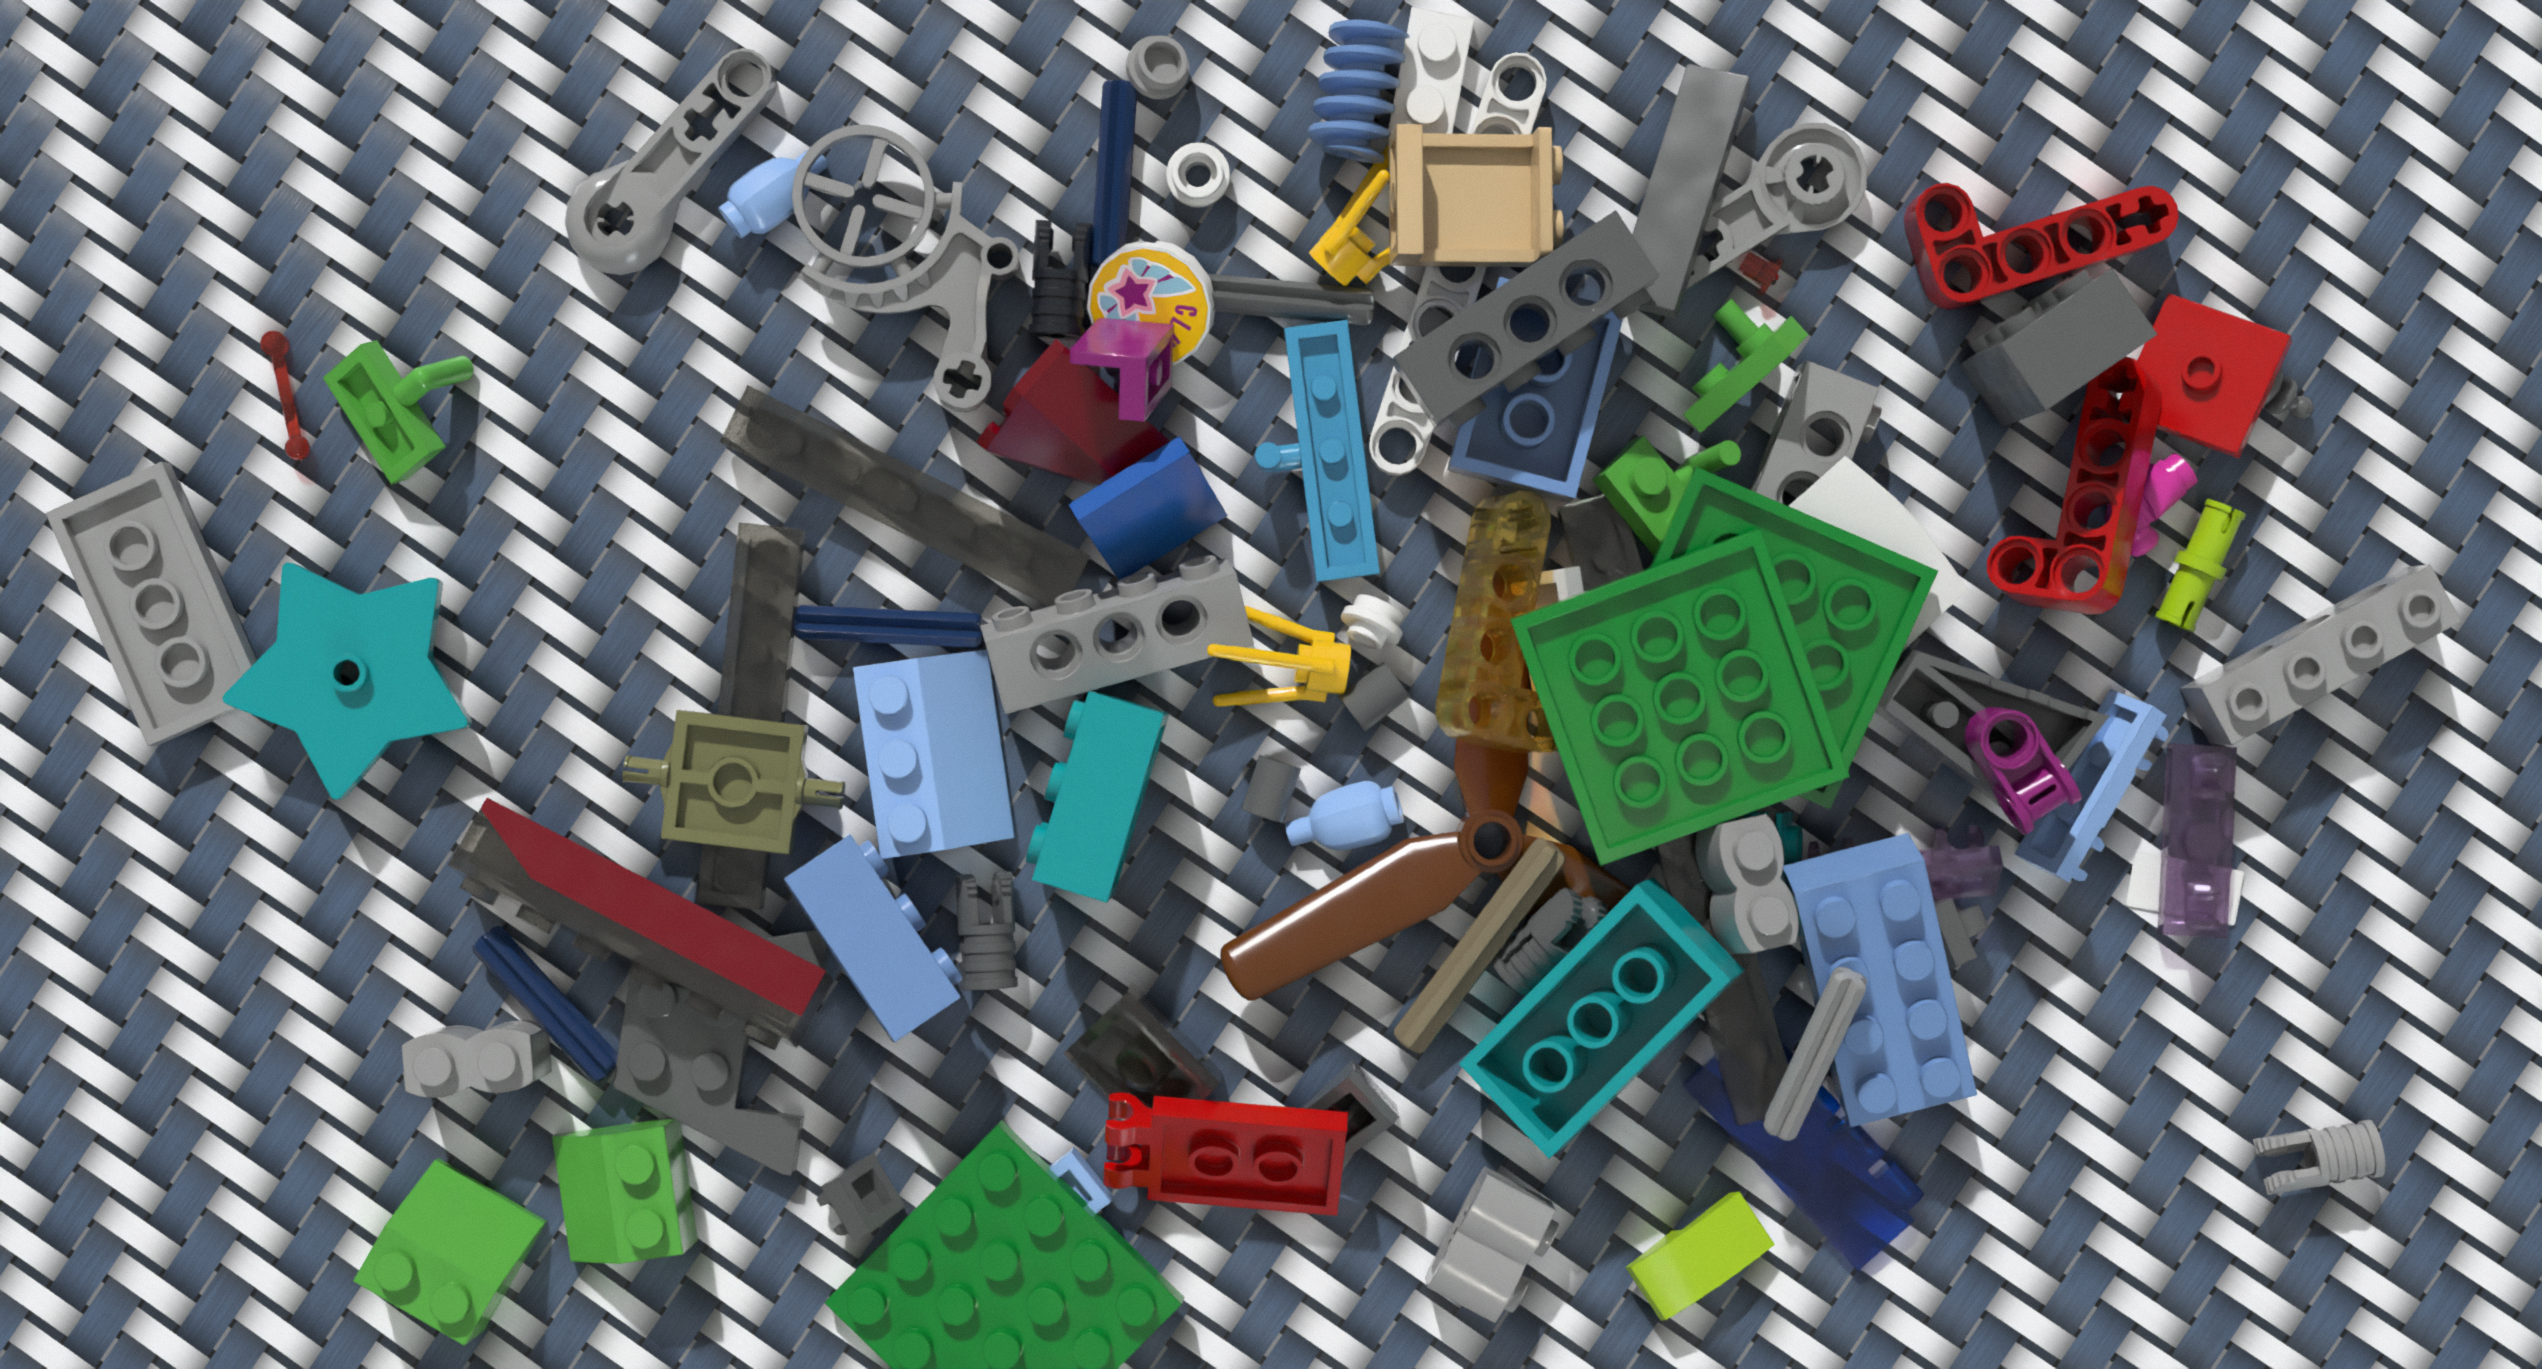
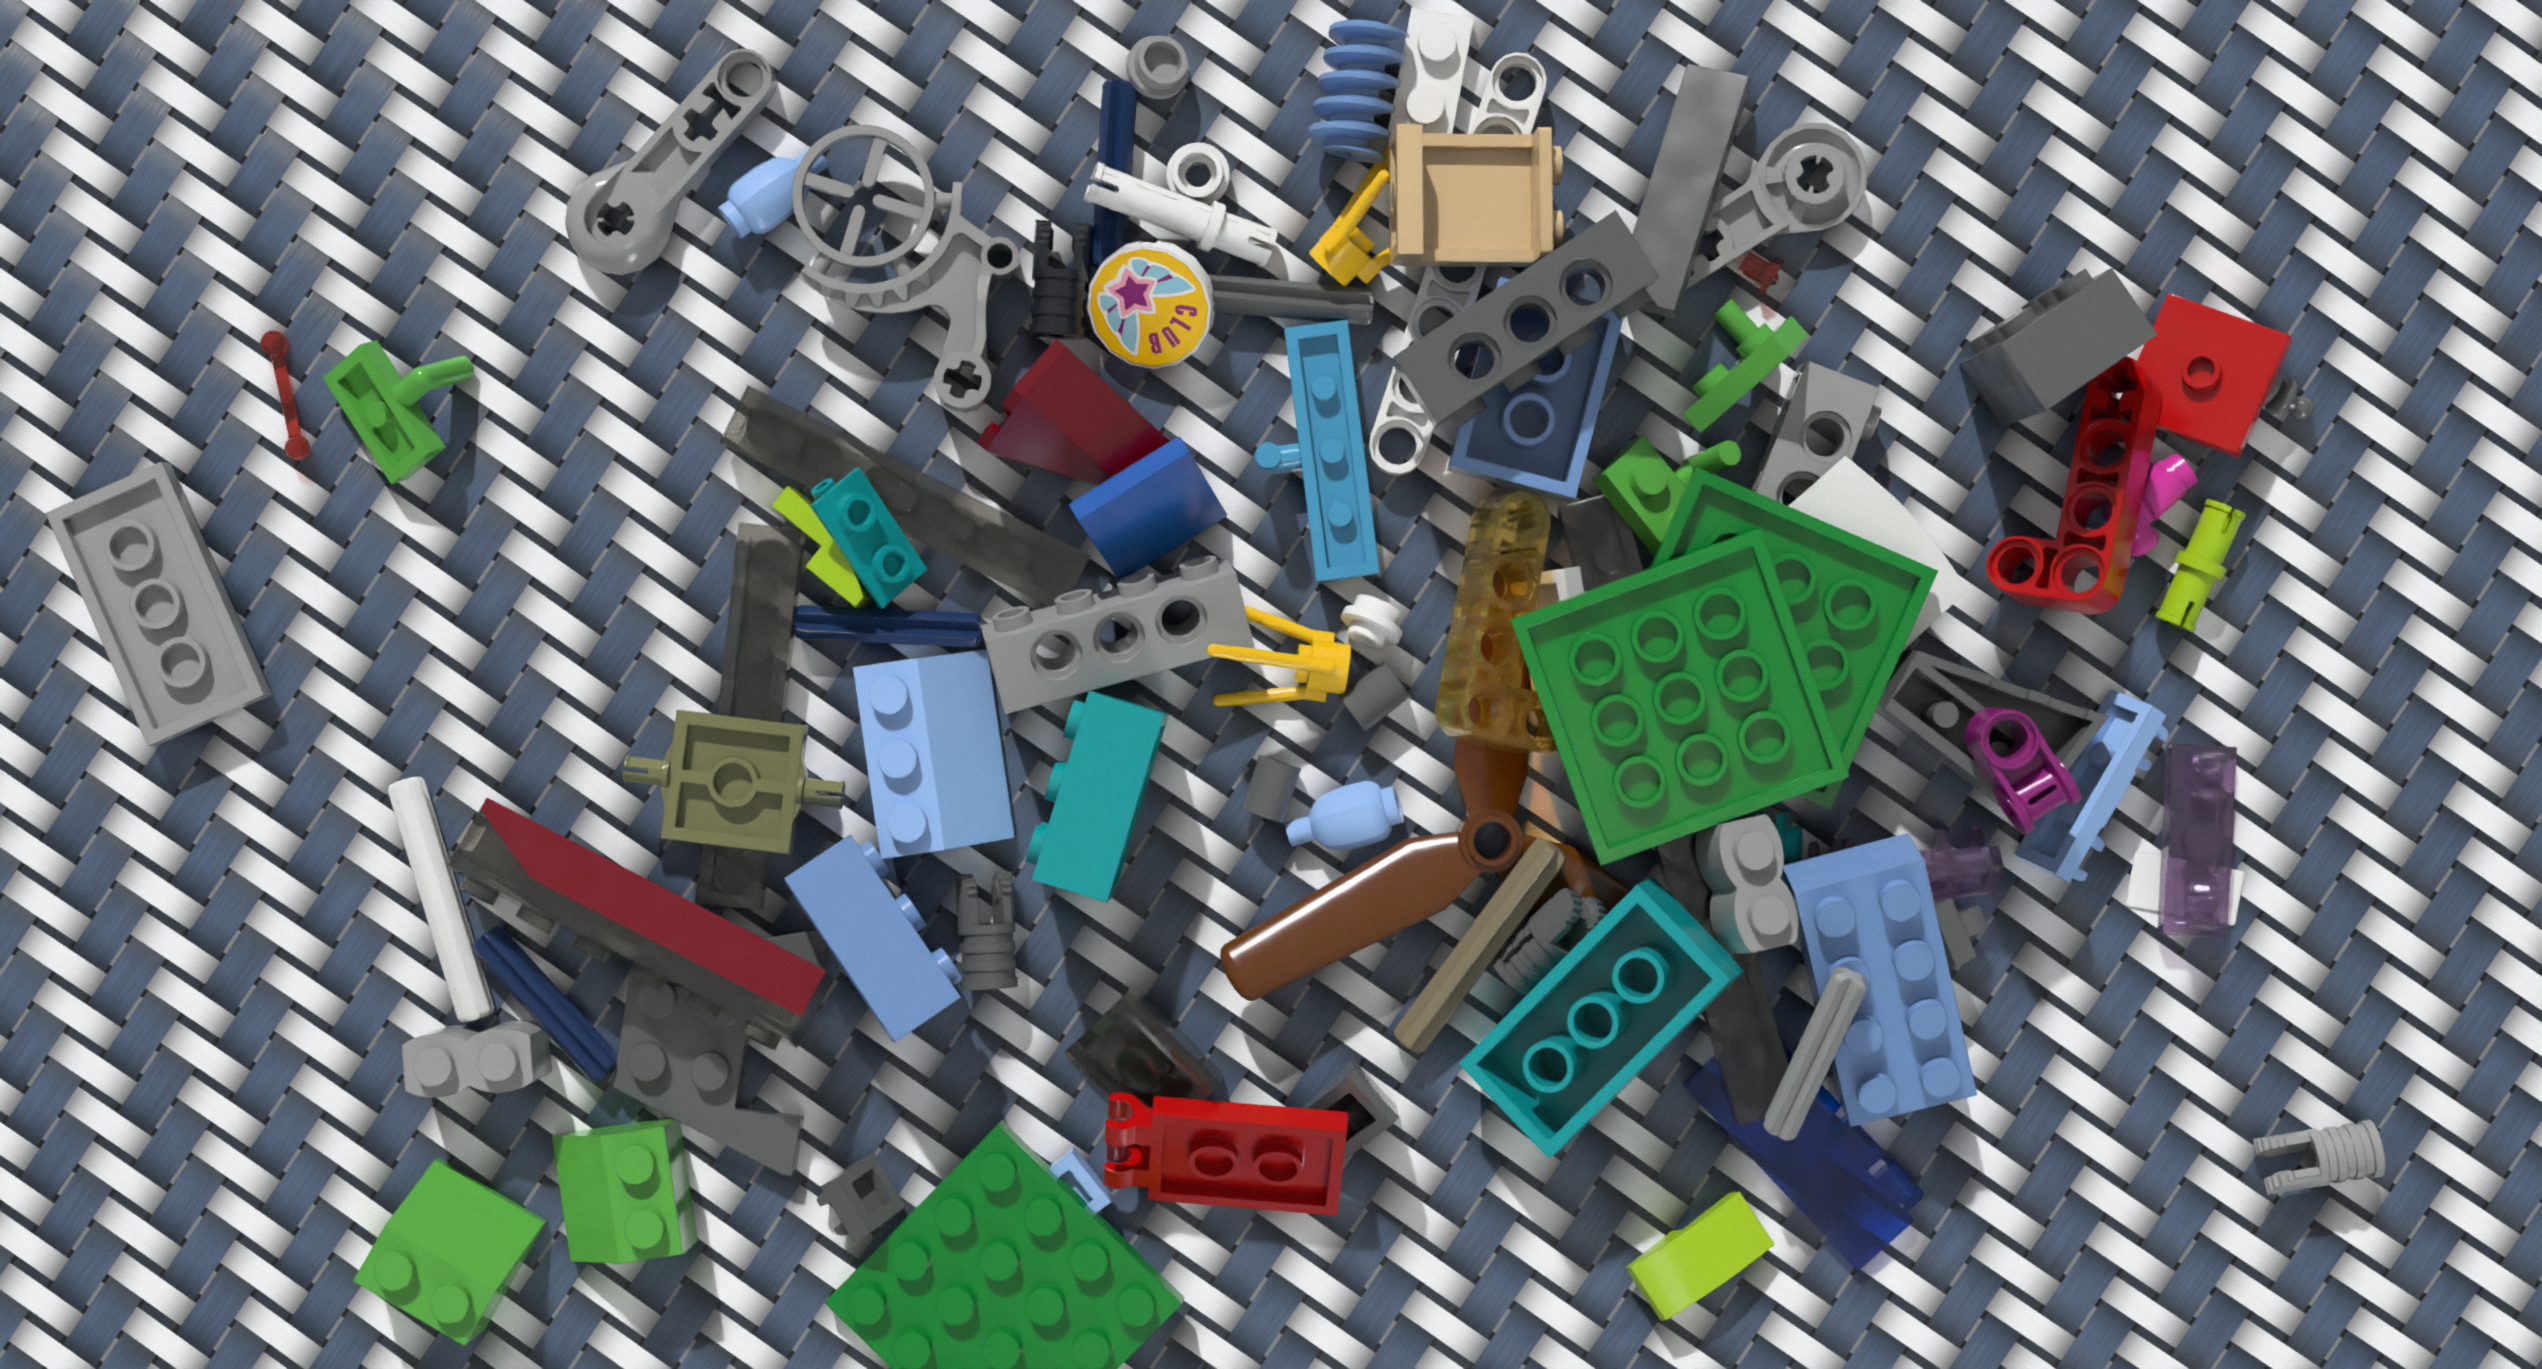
teal plate [222,562,473,800] -> none
magenta panel [1070,318,1174,422] -> none
light grey brick [1425,1166,1559,1323] -> none
red beam [1903,183,2179,310] -> none
light grey brick [2180,564,2462,745] -> none
none -> white axle [388,777,494,1022]
none -> lime slope [772,486,872,608]
none -> teal hinge [810,467,928,609]
none -> white pin [1084,162,1278,268]

